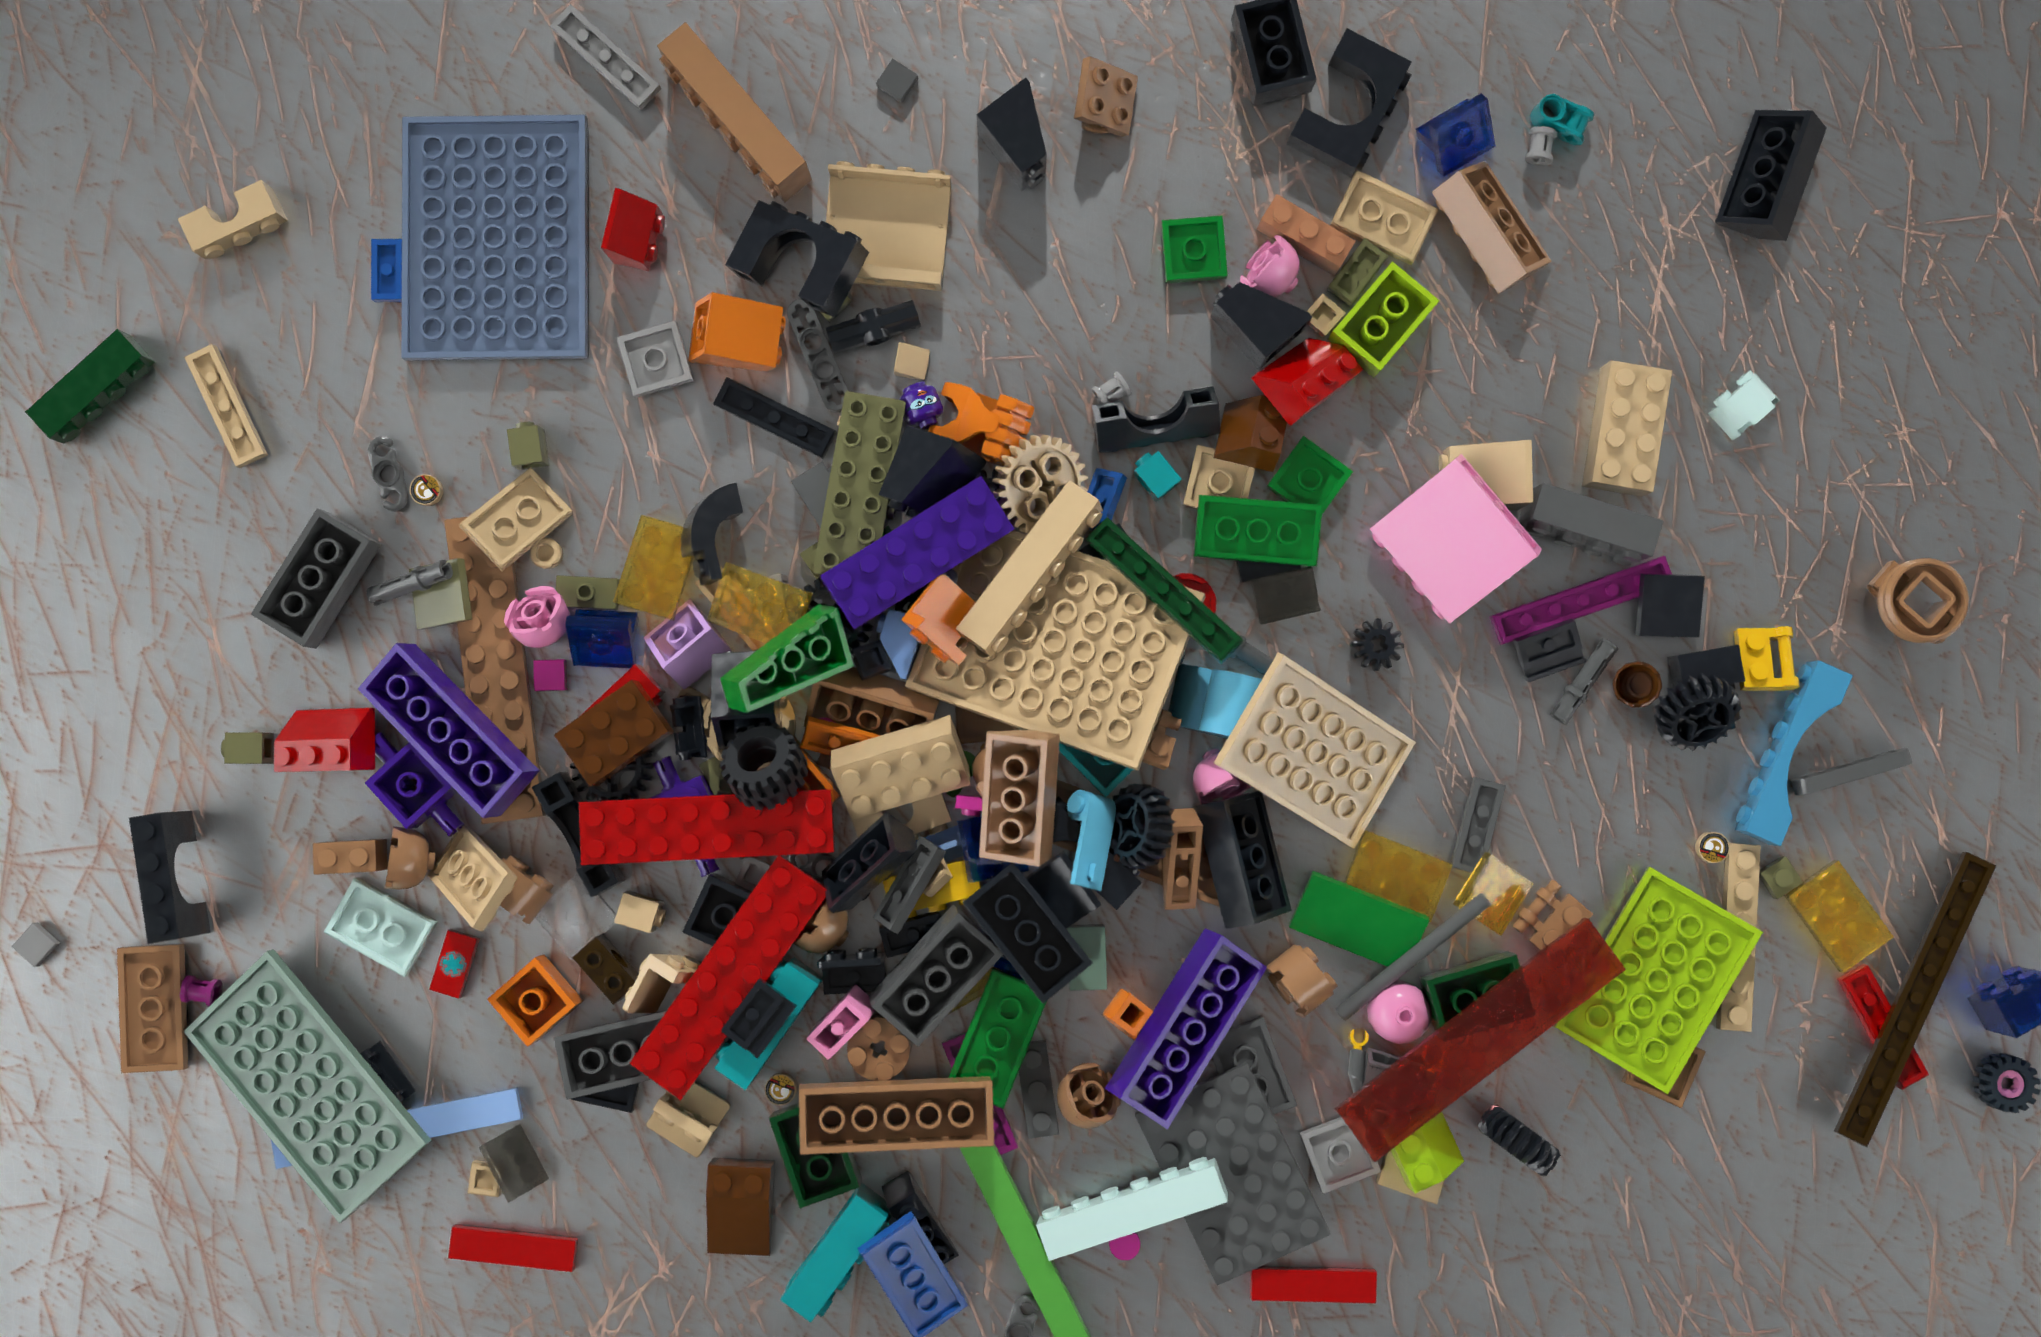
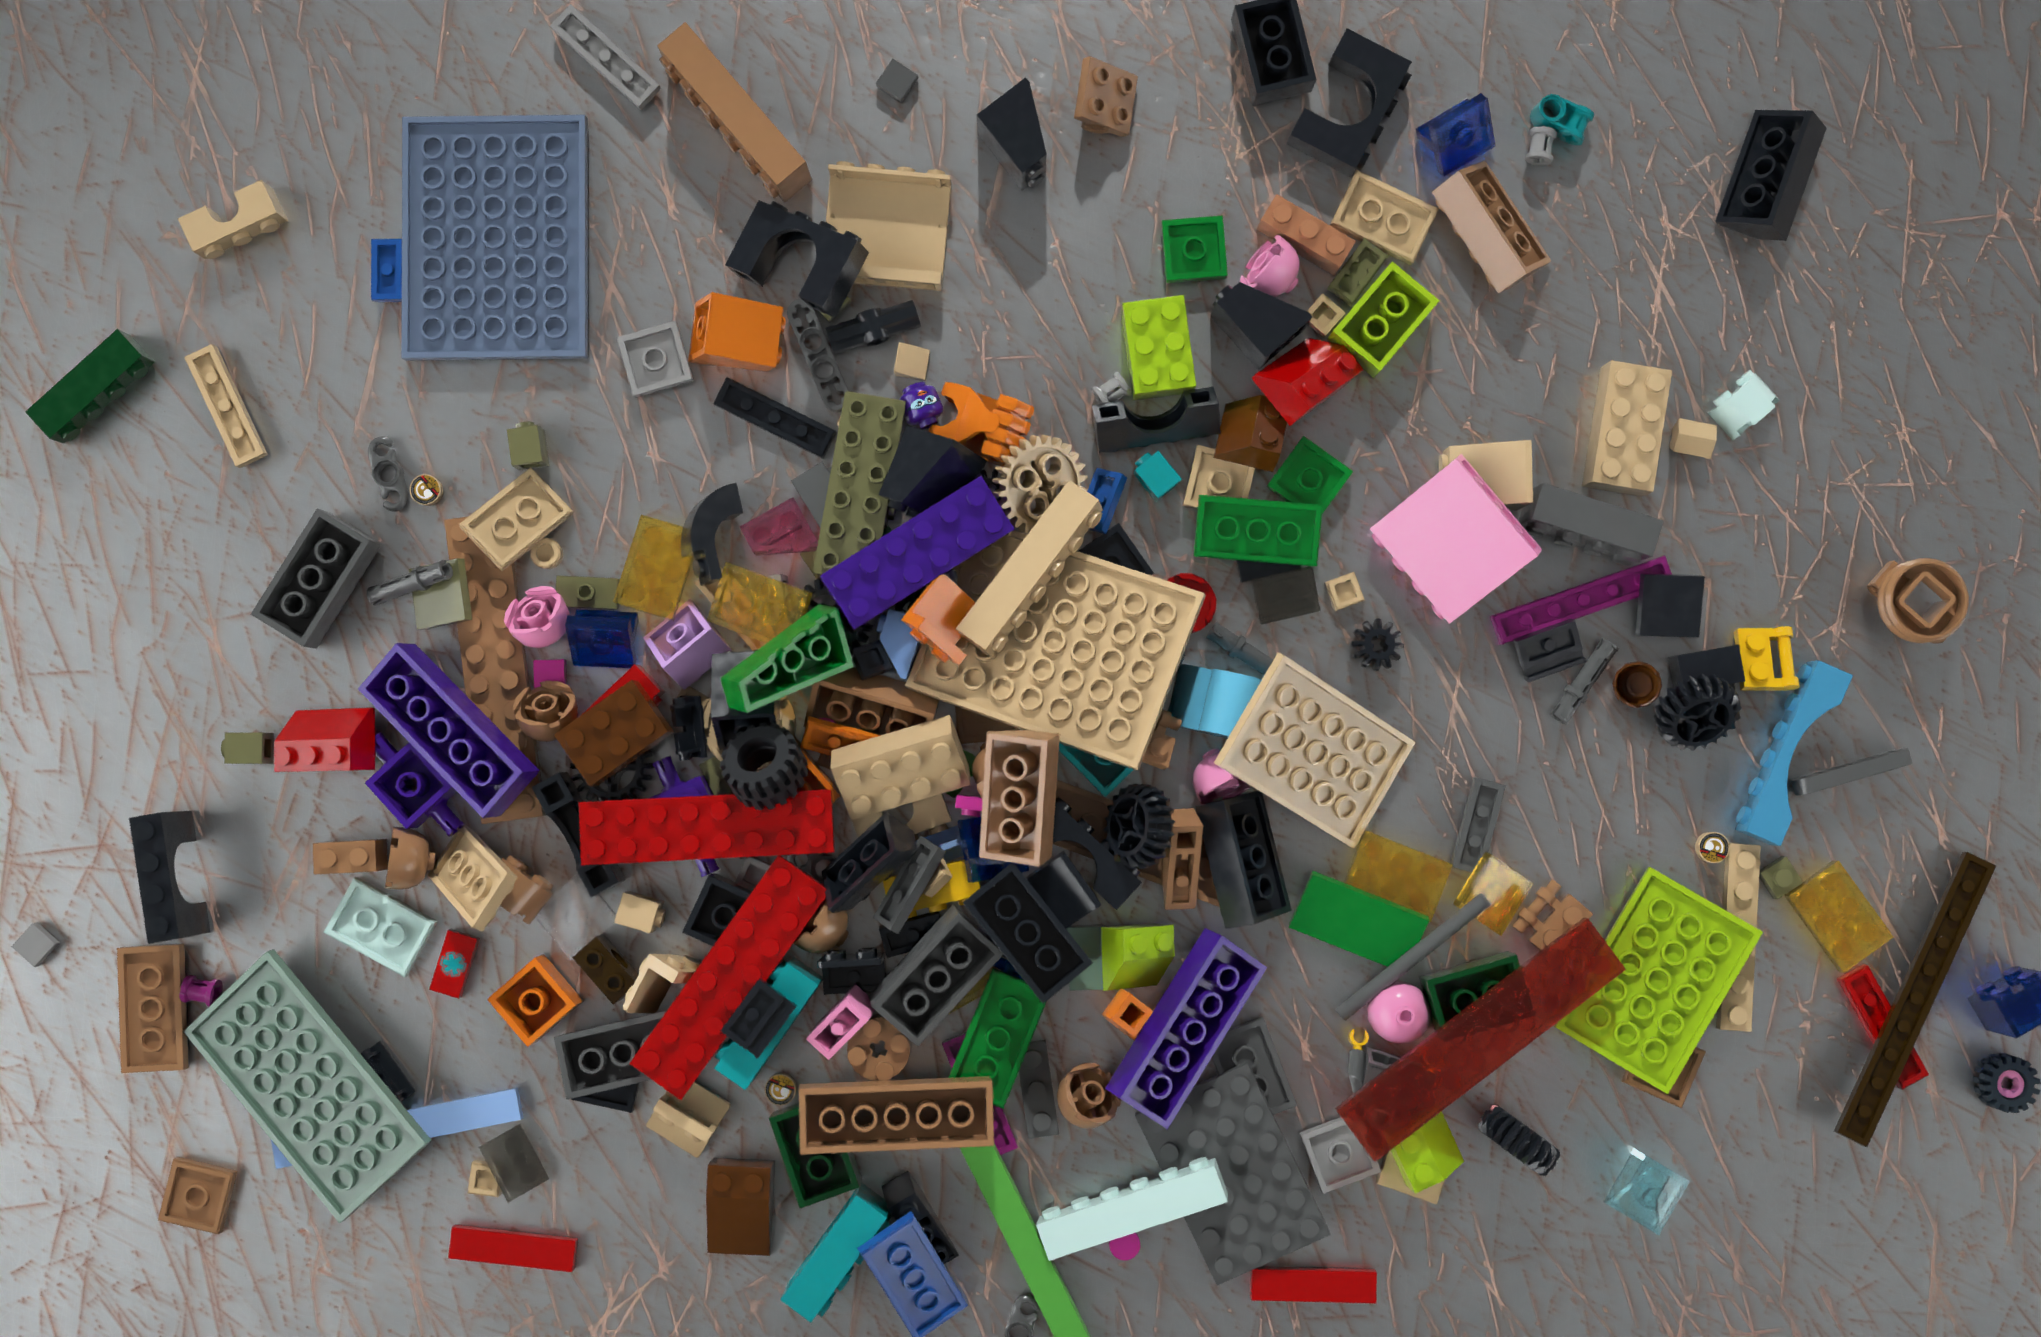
red slope [601,188,665,271] -> none
medium azure door [1067,789,1116,891] -> none
dark green tile [1085,517,1244,665] -> none
medium nougat brick [1265,945,1338,1018] -> none
none -> medium nougat tile [158,1157,238,1234]
none -> medium nougat cylinder [513,681,579,742]
none -> clear pink wing [740,497,818,556]
none -> lime slope [1101,923,1175,991]
none -> lime brick [1121,295,1196,401]
none -> tan tile [1324,572,1365,612]
none -> clear light blue slope [1604,1148,1690,1235]
none -> tan piece [1669,418,1717,459]

